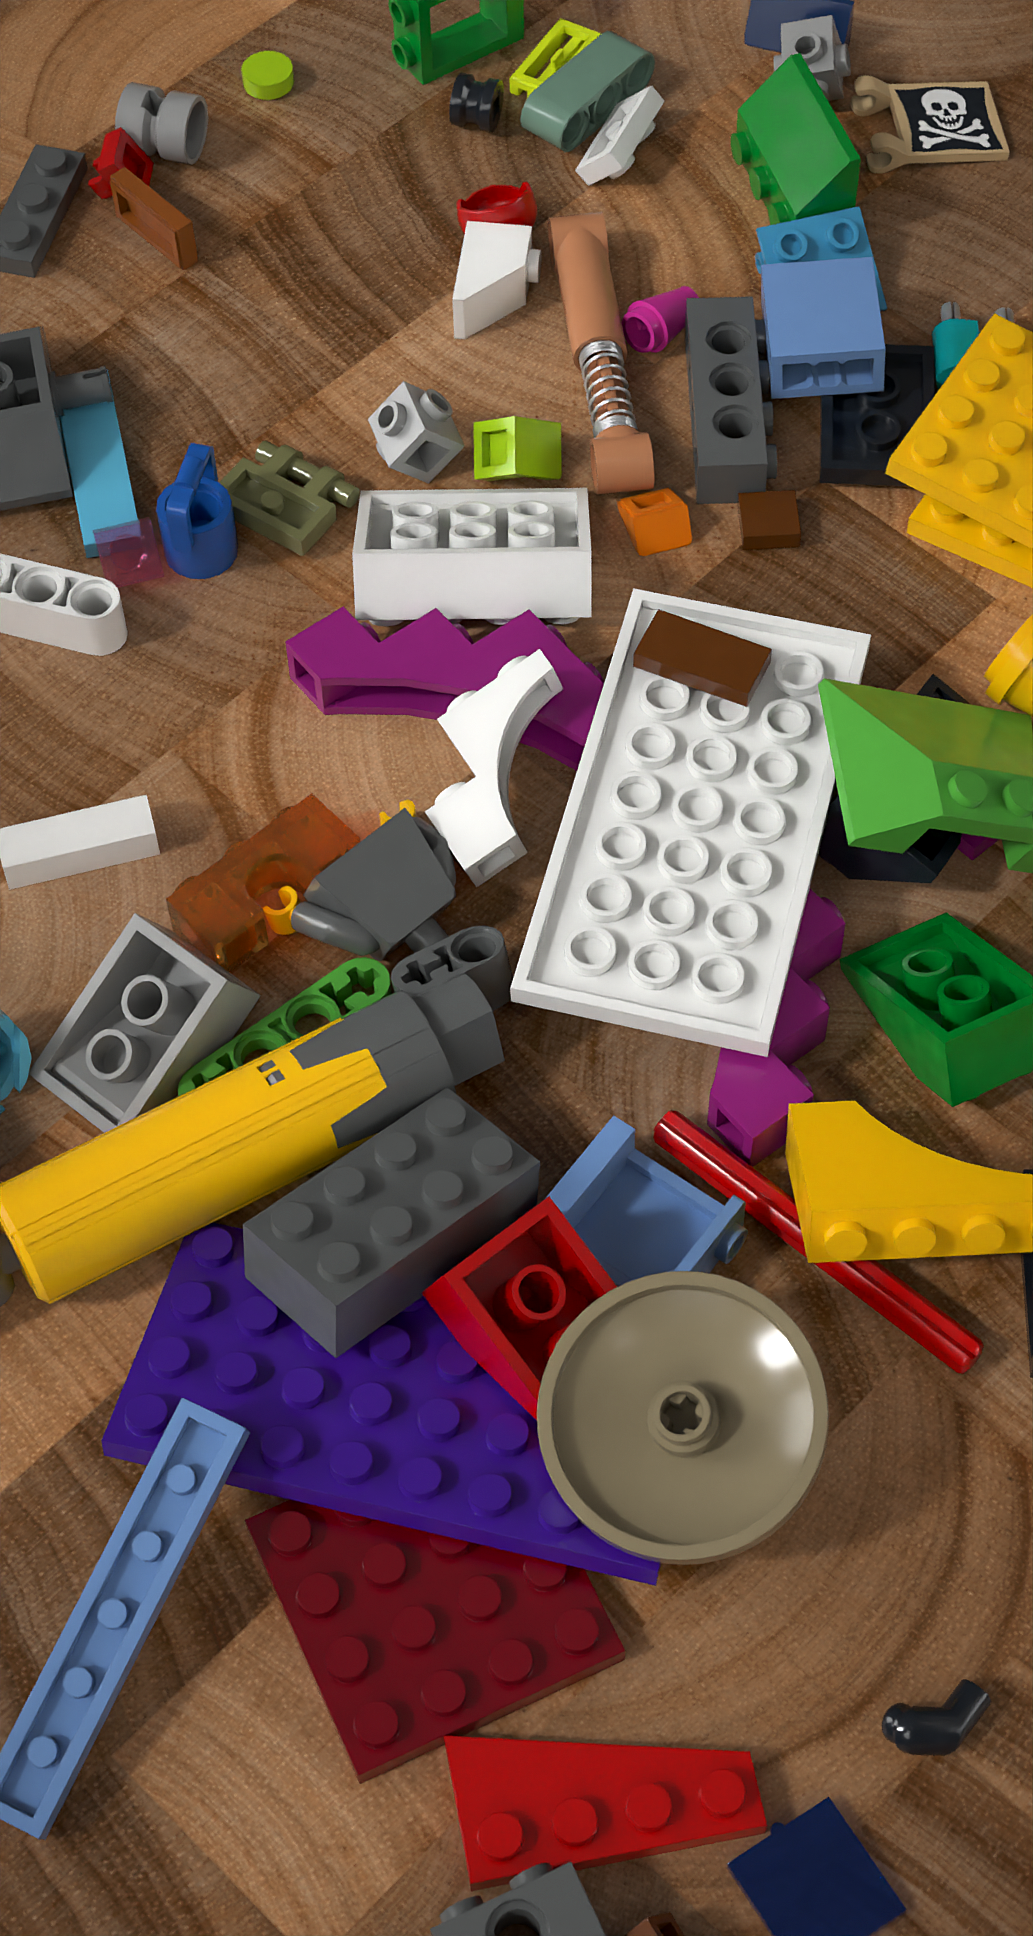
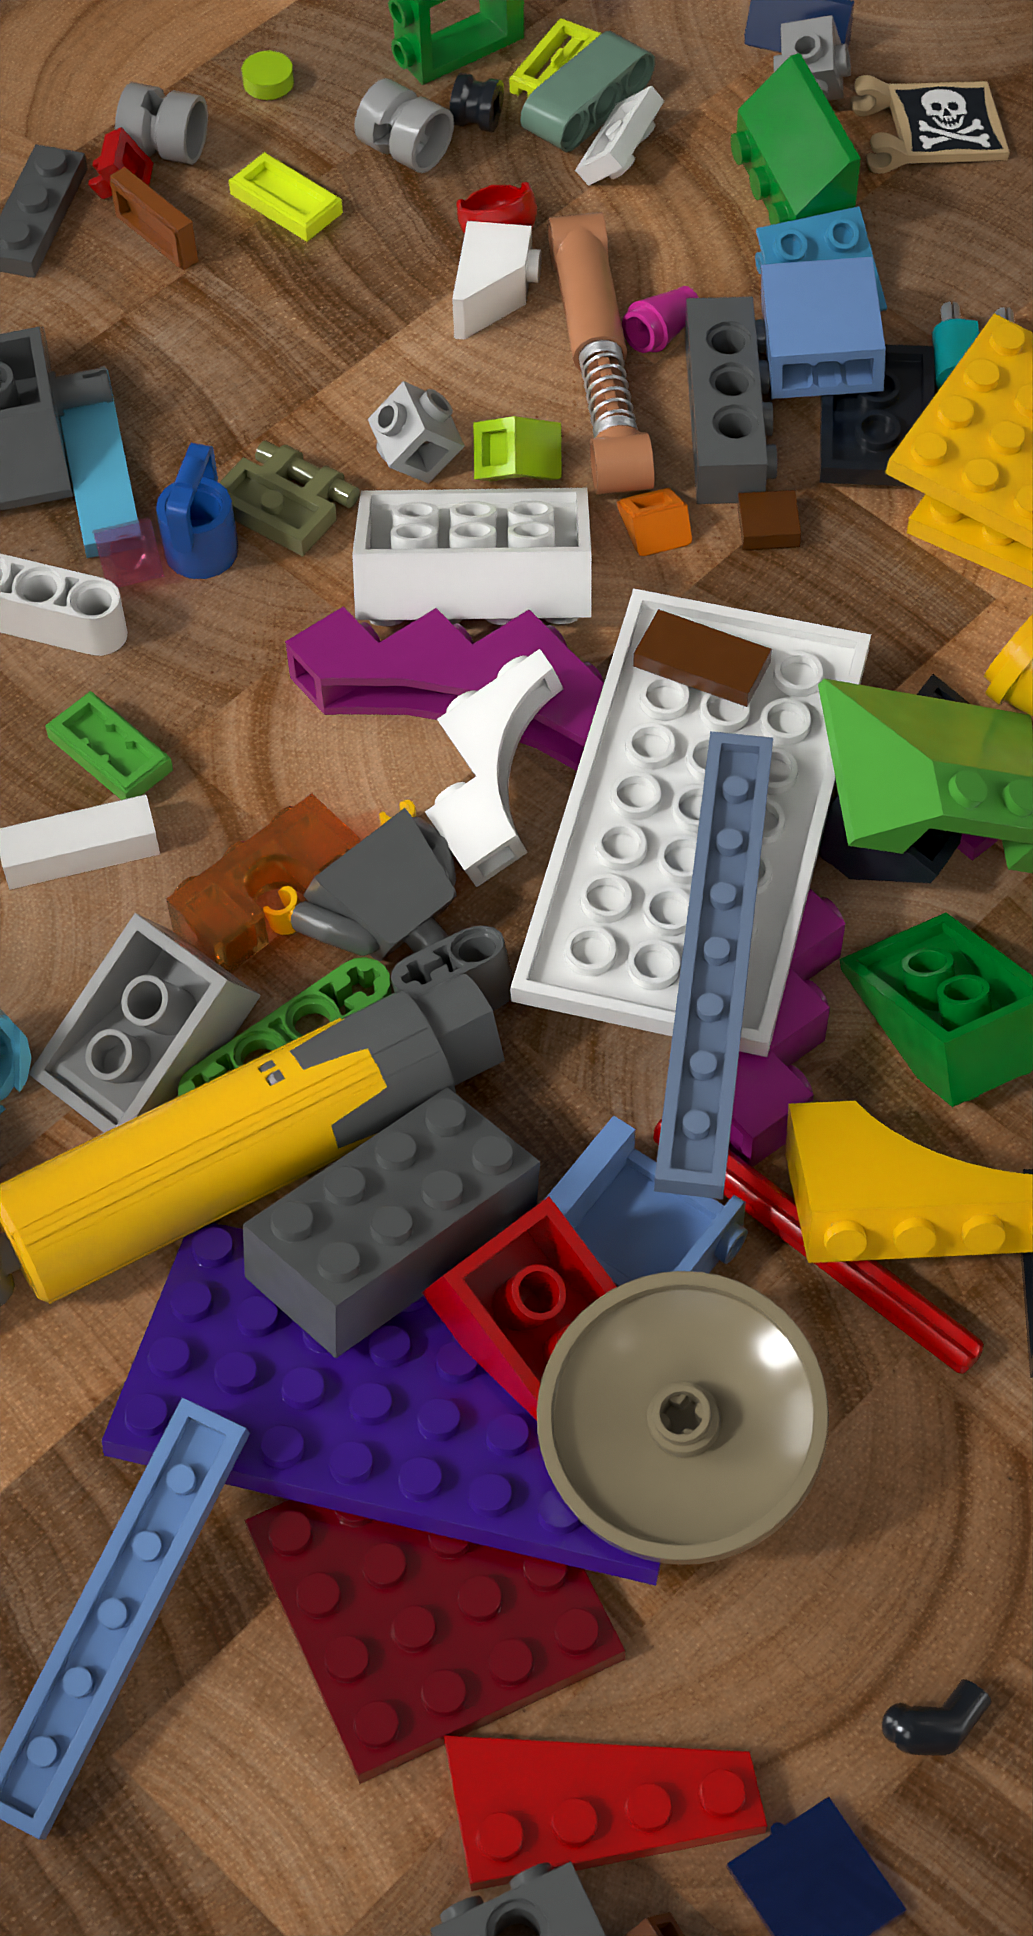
none -> bright green plate [45,691,173,800]
none -> neon yellow tile [229,152,343,242]
none -> light grey wheel [354,78,454,173]
none -> sand blue plate [654,731,773,1199]

